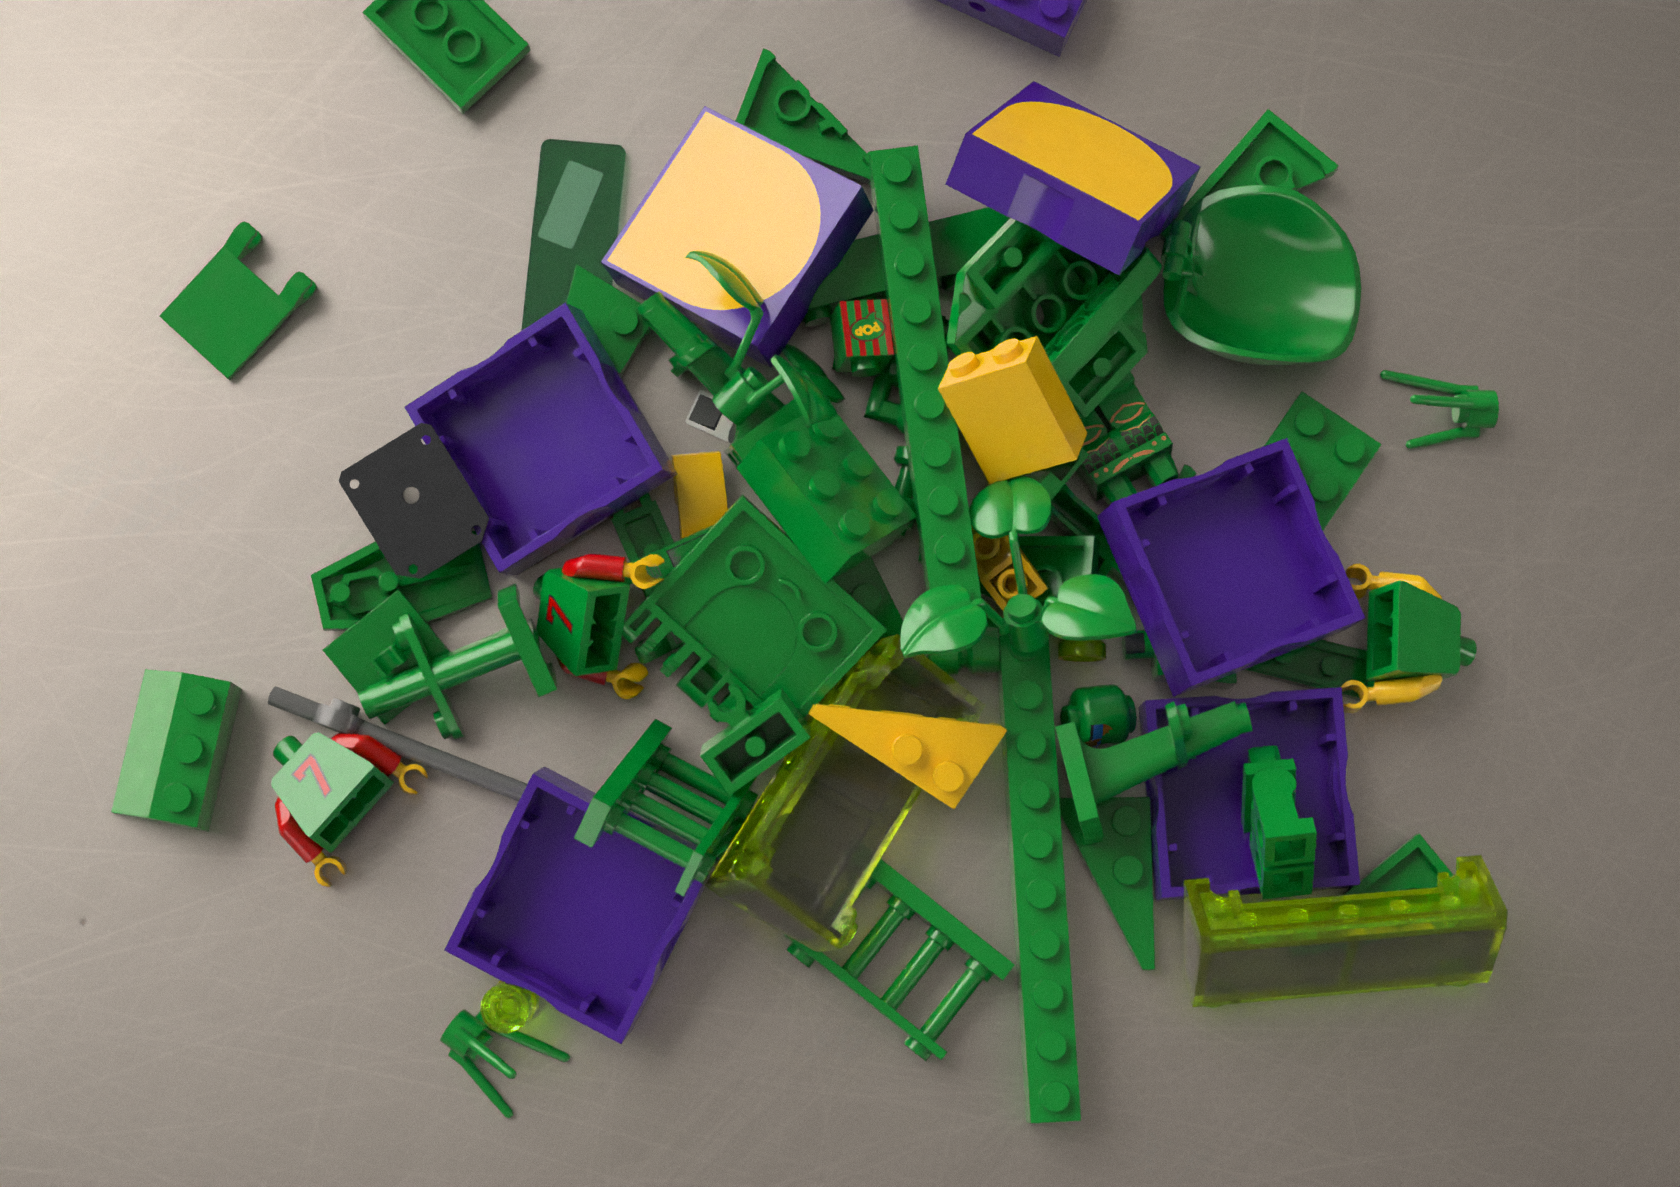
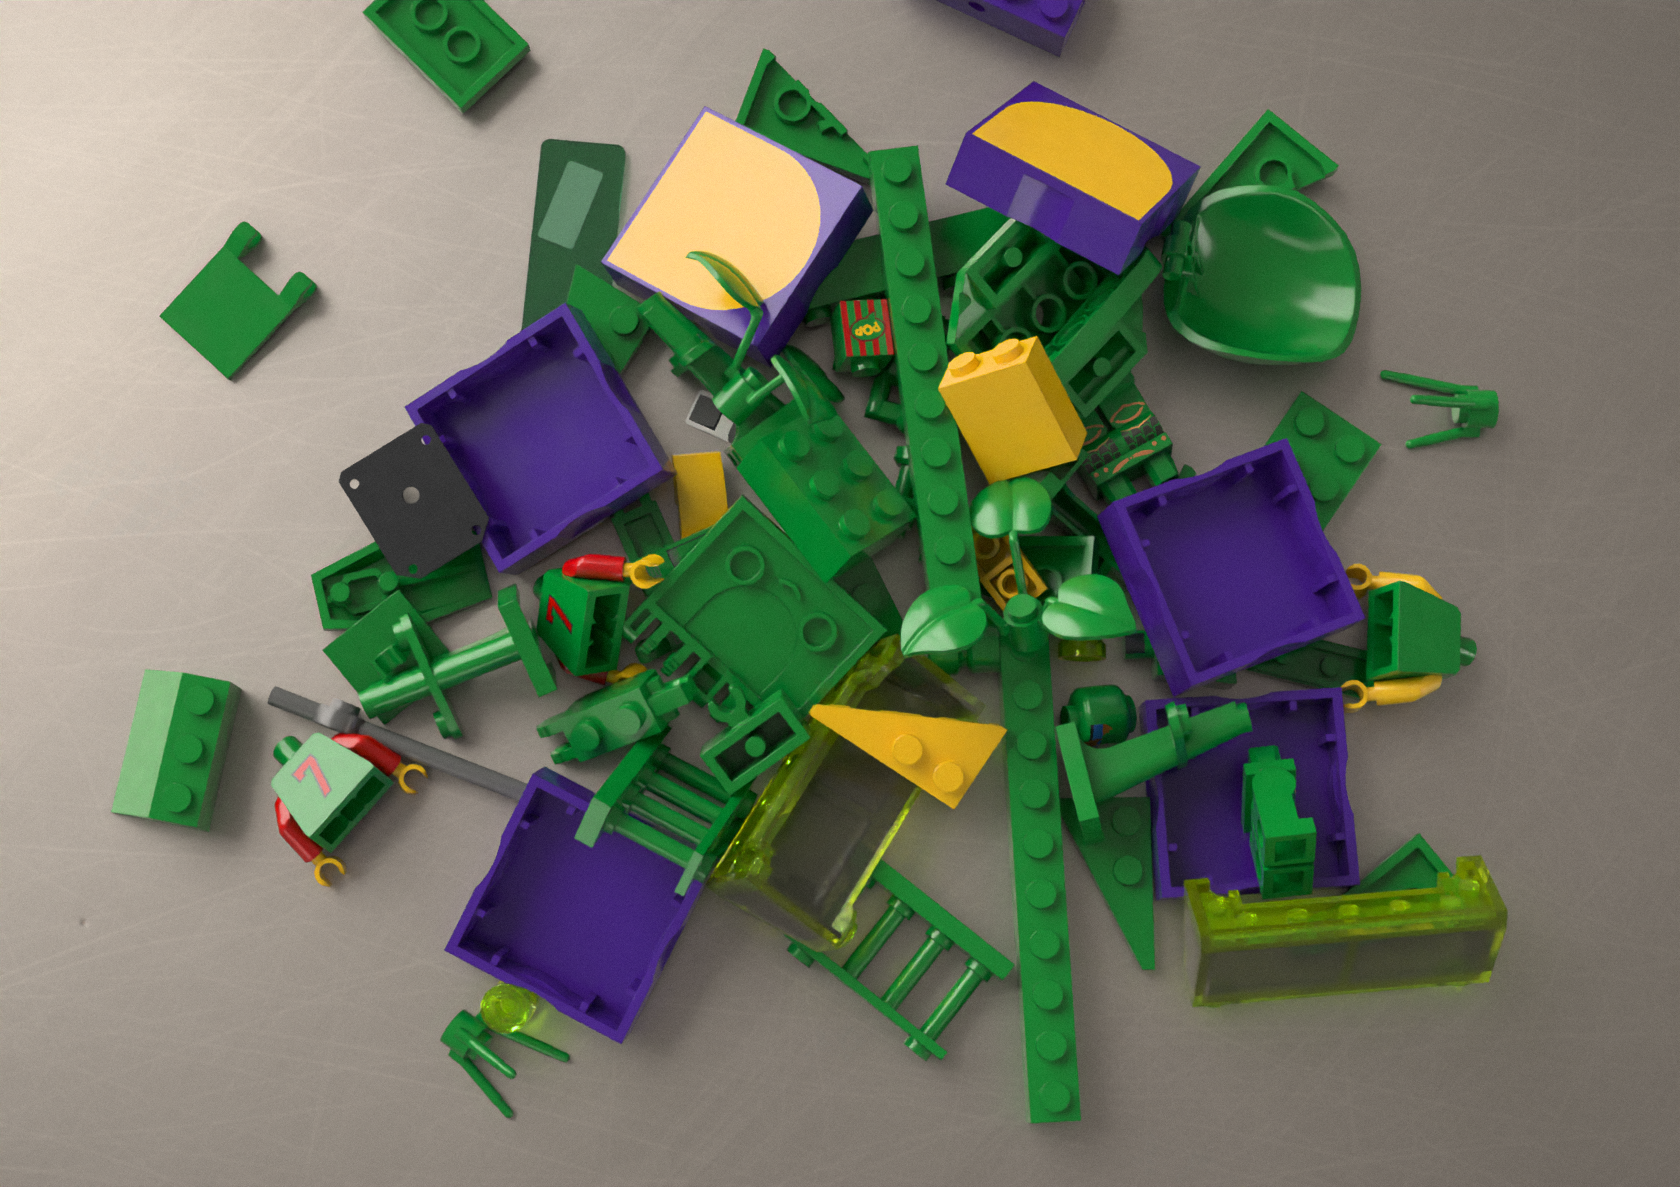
none -> green hinge [536,669,699,765]

